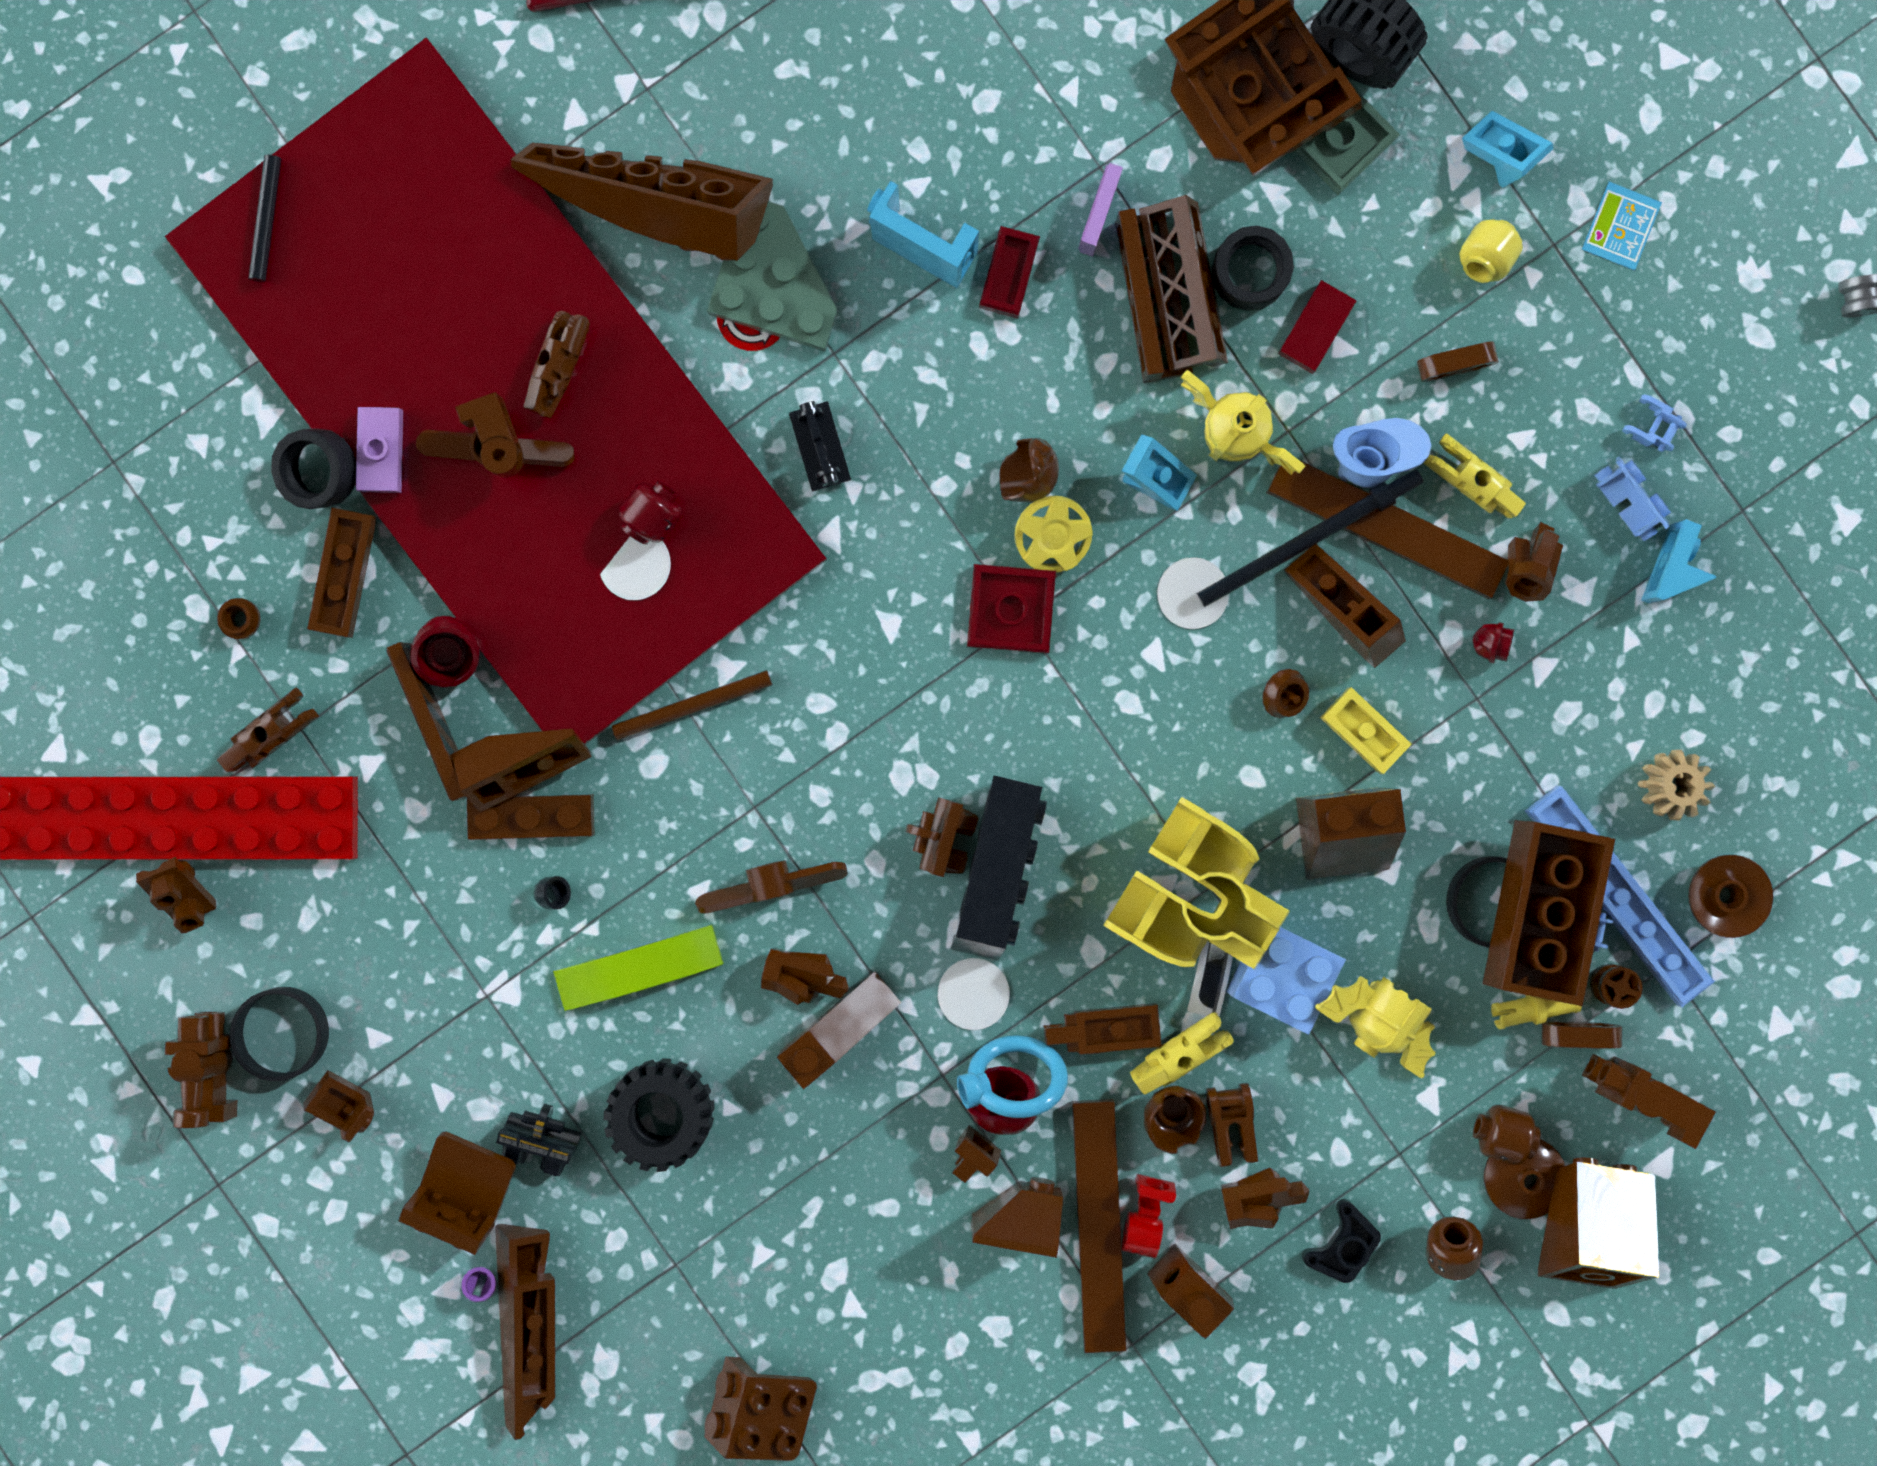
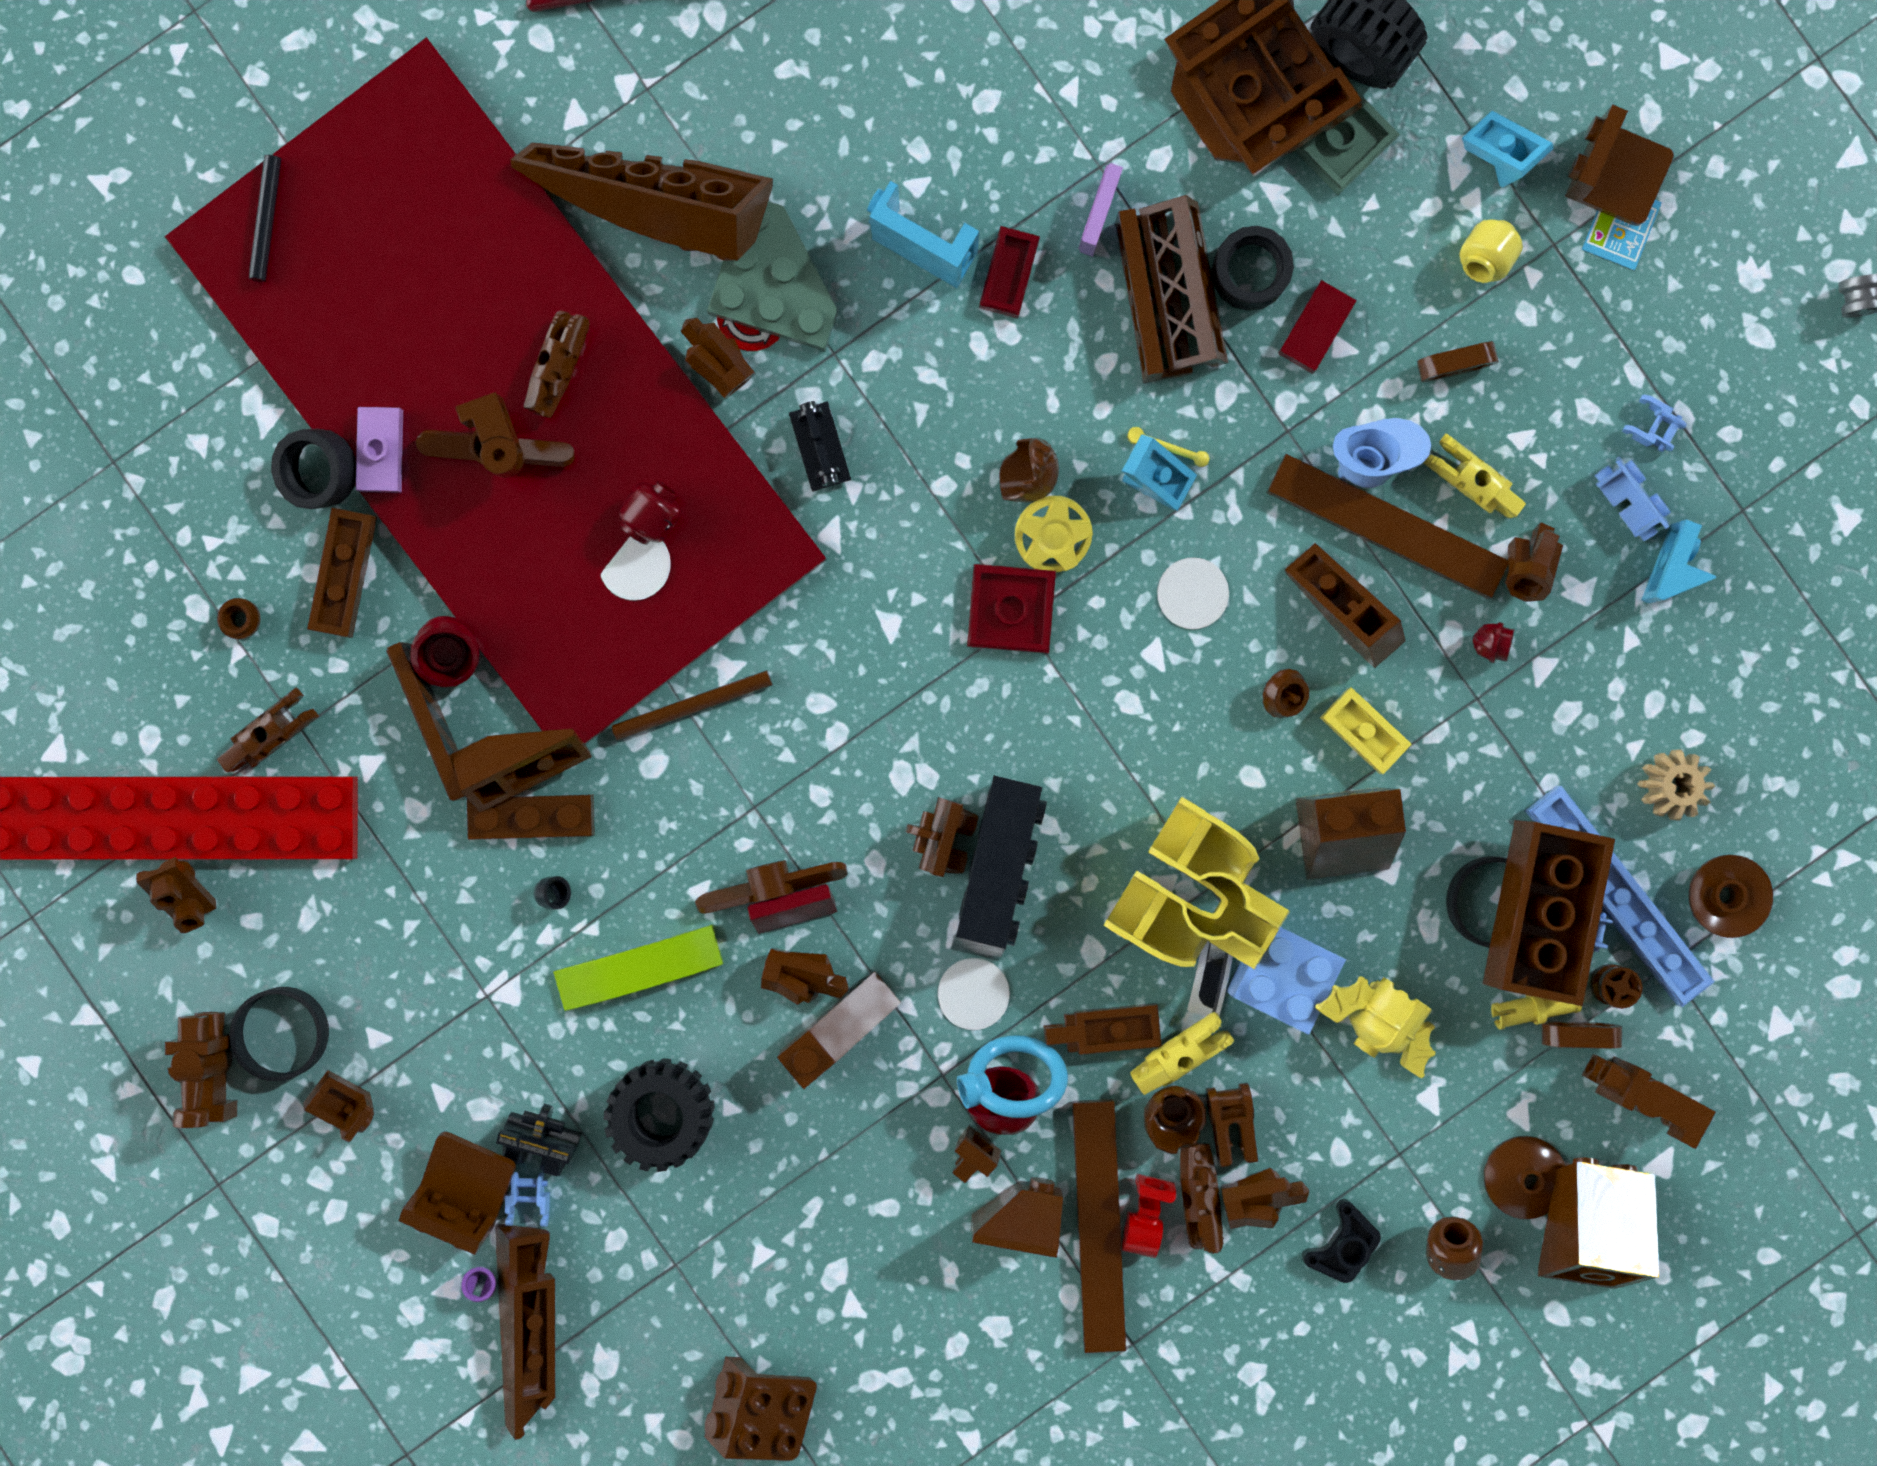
reddish brown torso [1147,1243,1234,1339] -> none
light yellow helmet [1181,370,1305,475] -> none
black bar [1196,469,1424,608] -> none
reddish brown head [1473,1105,1541,1165] -> none
none -> light blue piece [505,1172,550,1227]
none -> reddish brown rock [681,317,756,399]
none -> dark red tile [747,884,838,934]
none -> light yellow hinge [1127,427,1210,467]
none -> reddish brown hinge [1180,1142,1224,1254]
none -> reddish brown bracket [1565,104,1674,226]

